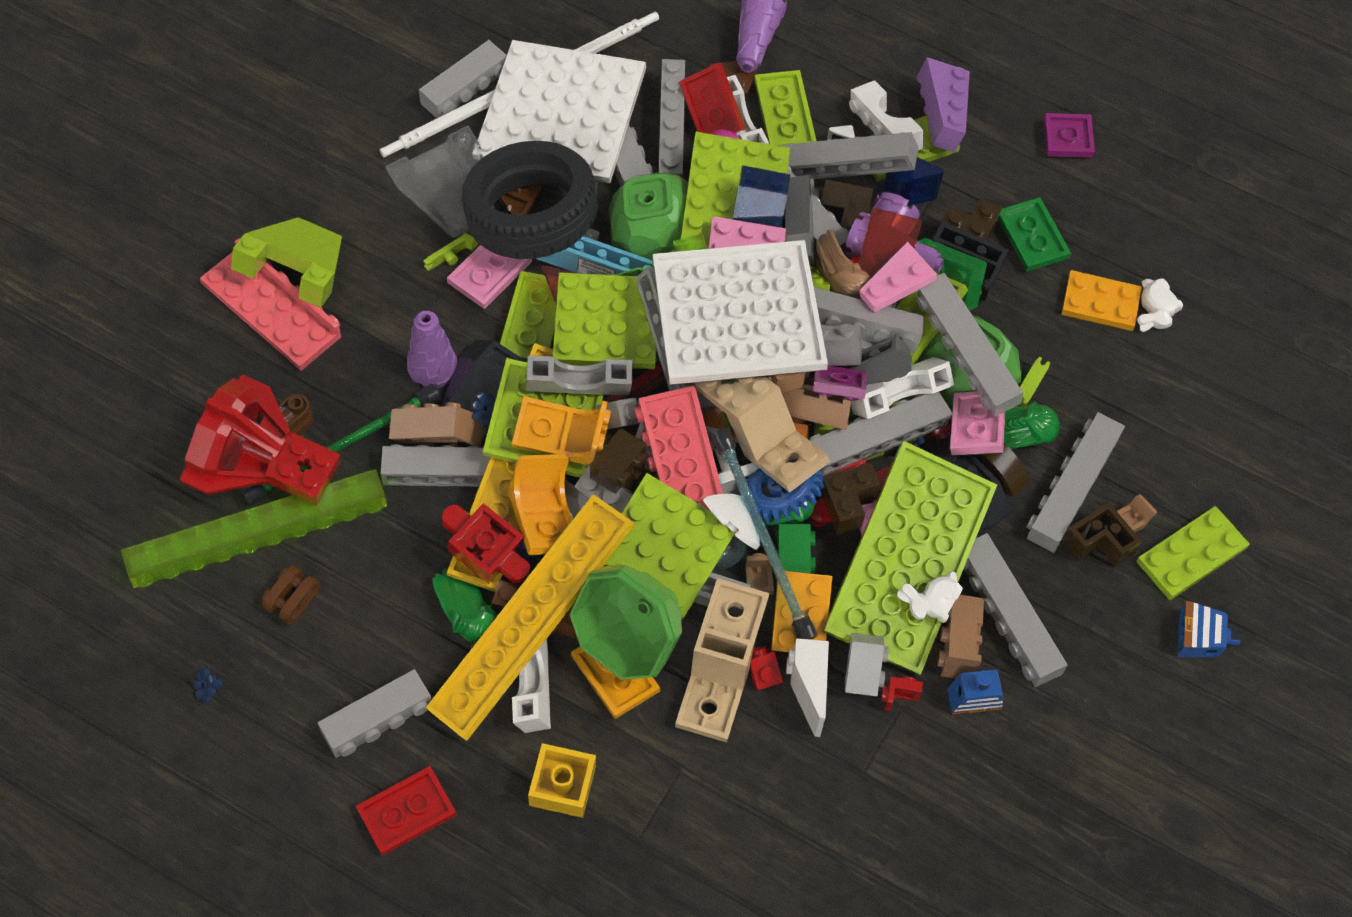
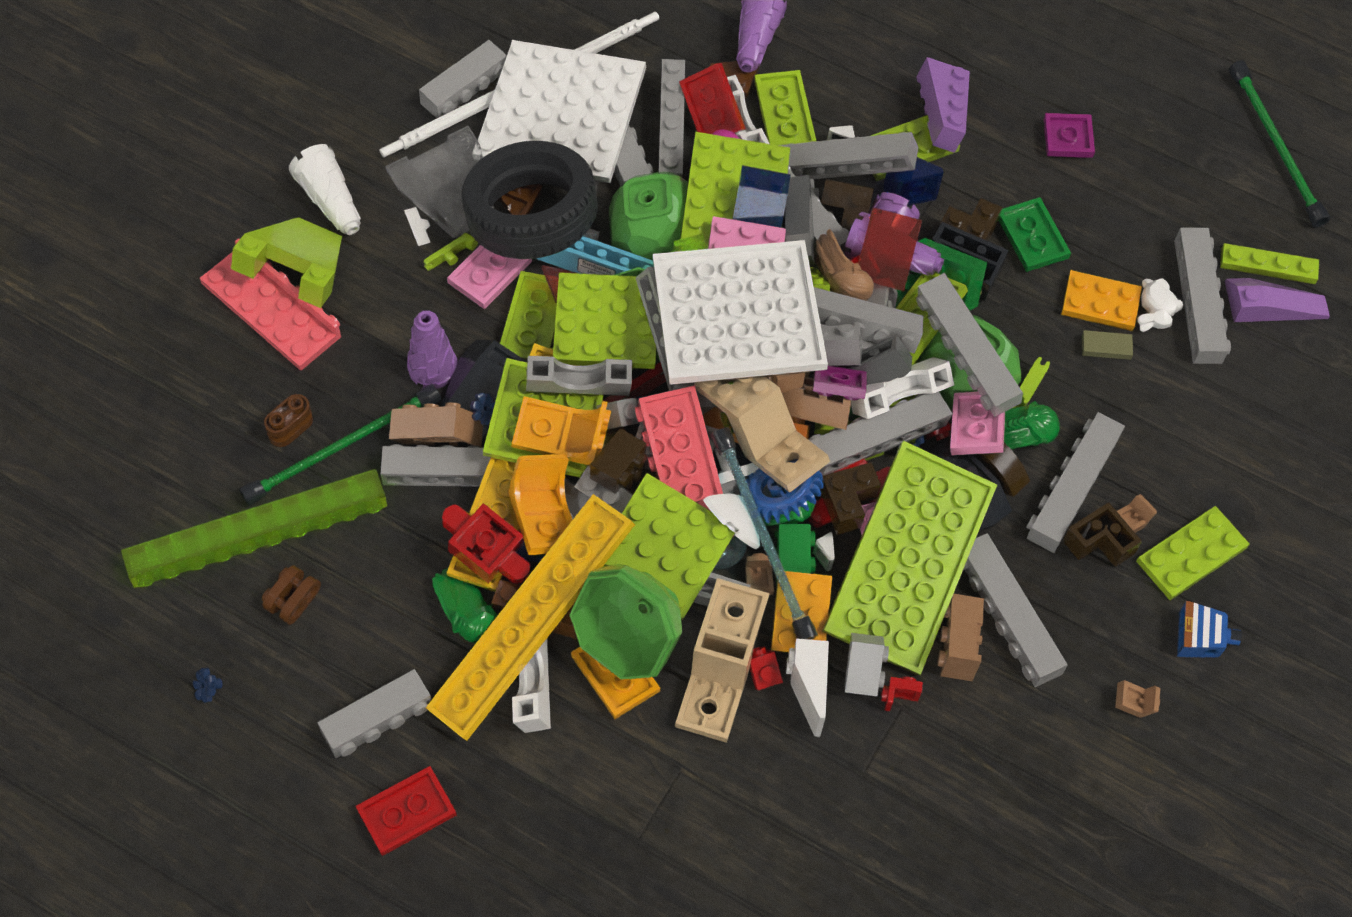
red plate [180,375,341,506] -> none
yellow brick [528,743,596,818] -> none
white arch [849,80,923,150] -> none
bright pink wing [860,242,937,313] -> none
white animal [897,571,963,623] -> none
blue torso [947,670,1003,715] -> none
none -> white cone [289,144,361,235]
none -> white sticker [404,207,430,246]
none -> white slope [813,532,834,571]
none -> olive tile [1082,330,1133,360]
none -> medium nougat bracket [1115,680,1160,718]
none -> light grey brick [1174,228,1231,364]
none -> lime plate [1220,243,1319,284]
none -> medium lavender wedge [1225,278,1330,322]
none -> green hose [1228,60,1331,228]

